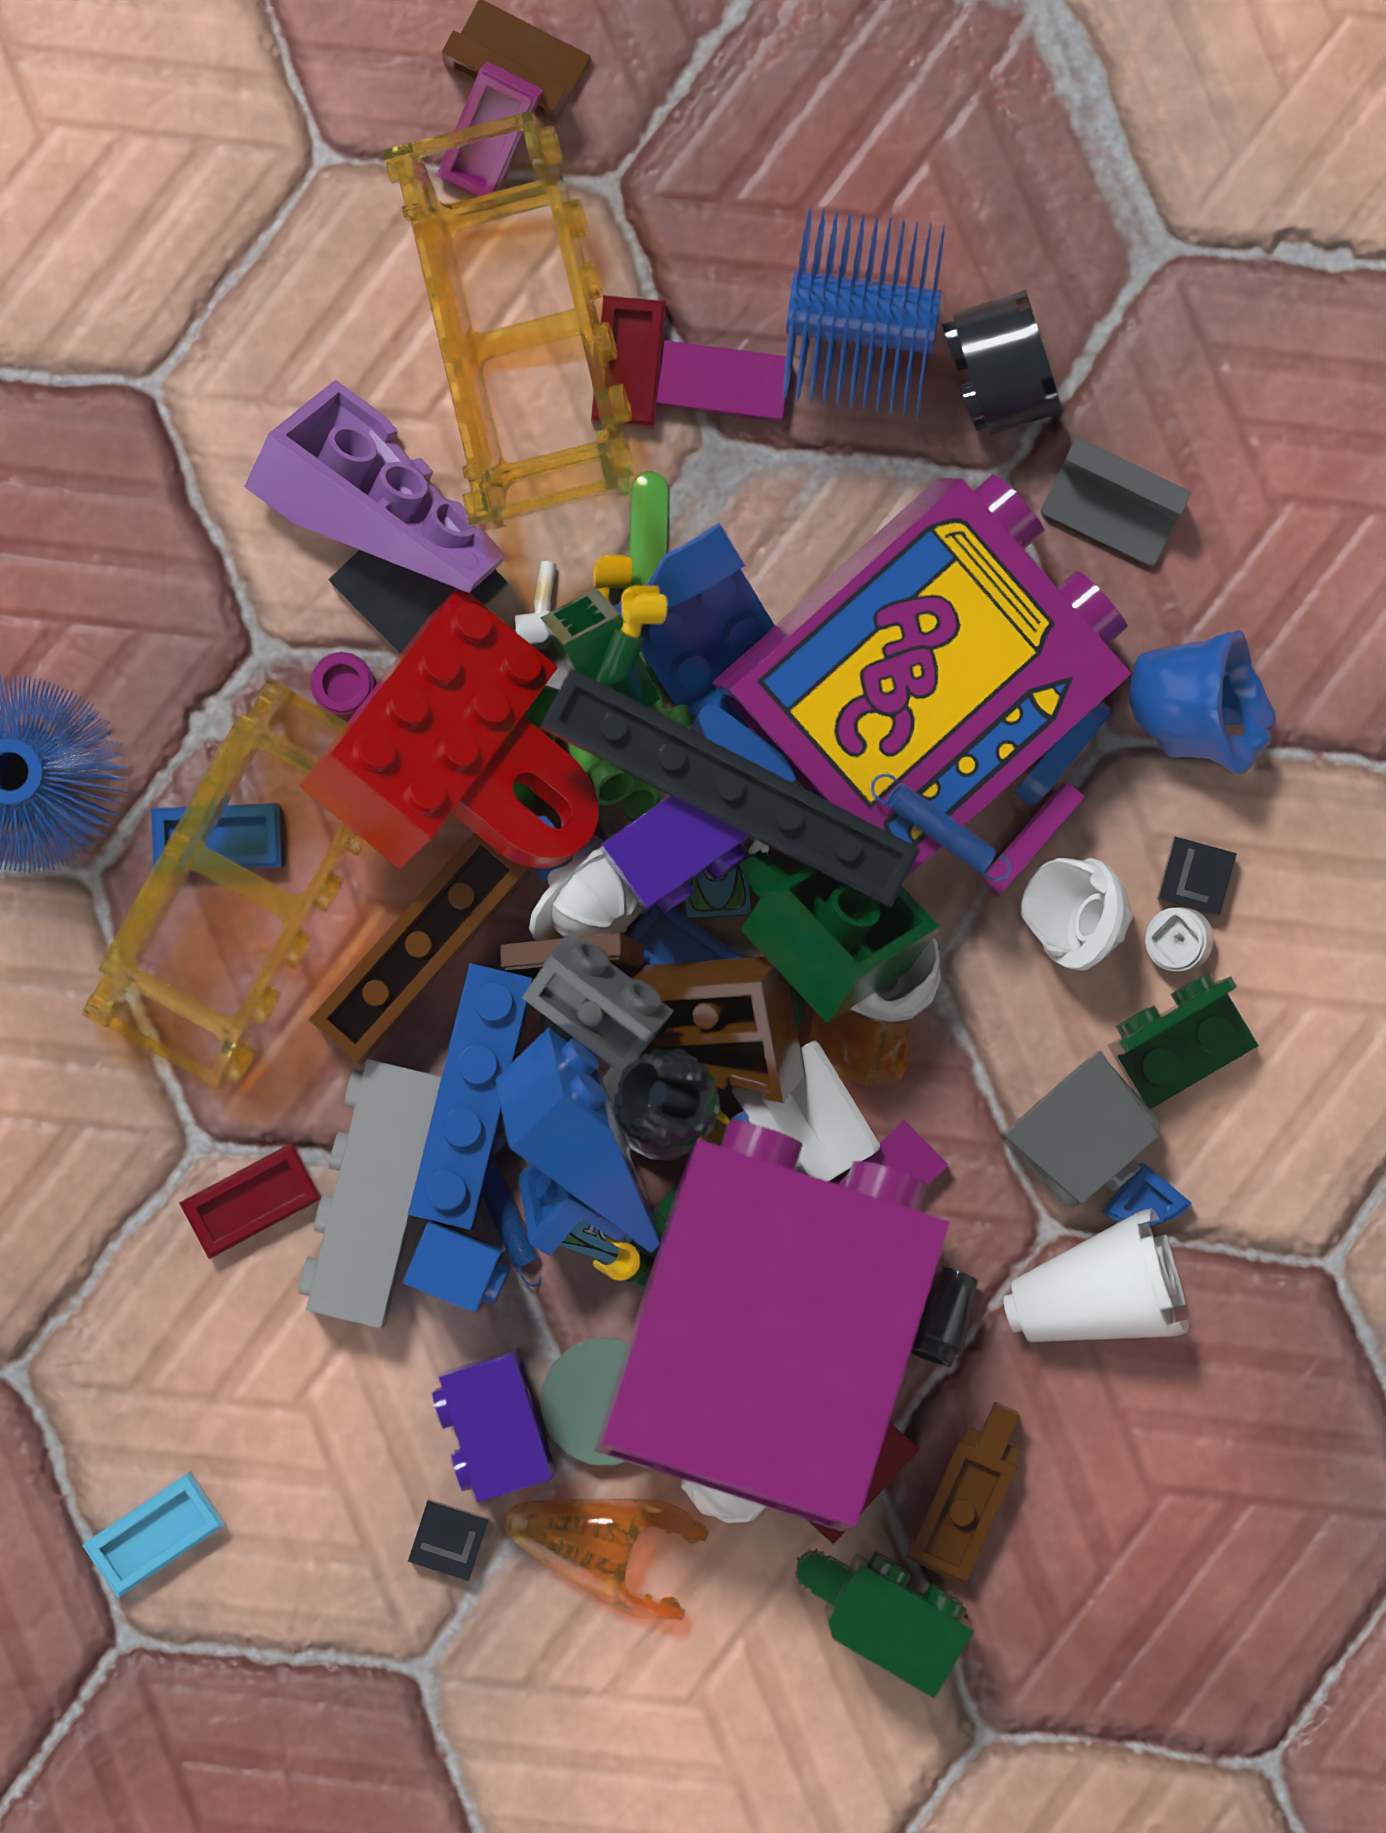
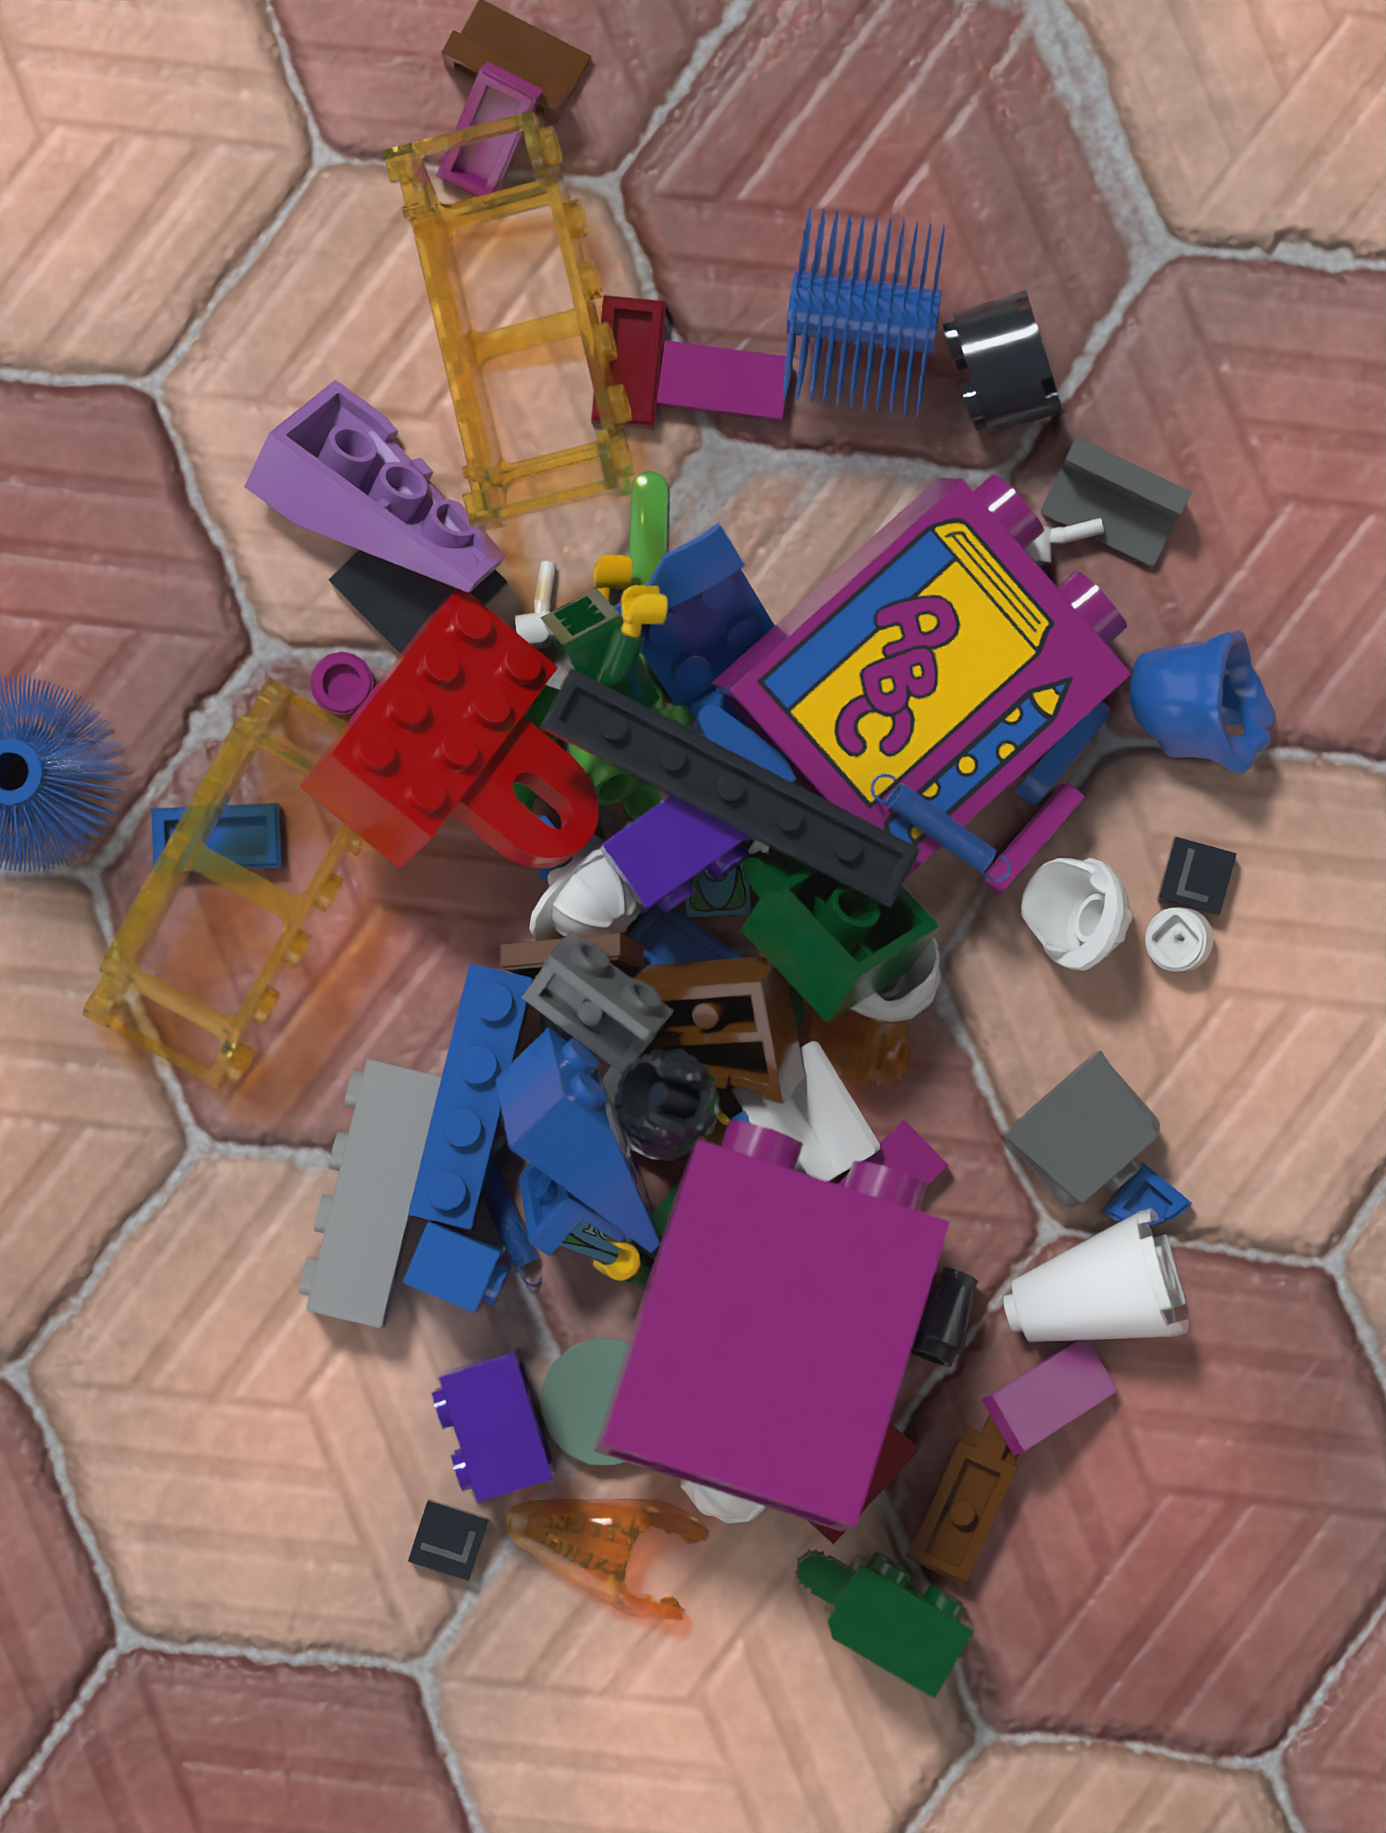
medium azure tile [82,1471,226,1598] -> none
dark red tile [179,1142,322,1259] -> none
reddish brown brick [309,833,531,1064] -> none
dark green bracket [1108,973,1259,1110] -> none
none -> magenta tile [982,1340,1118,1455]
none -> white hand [1024,518,1104,566]

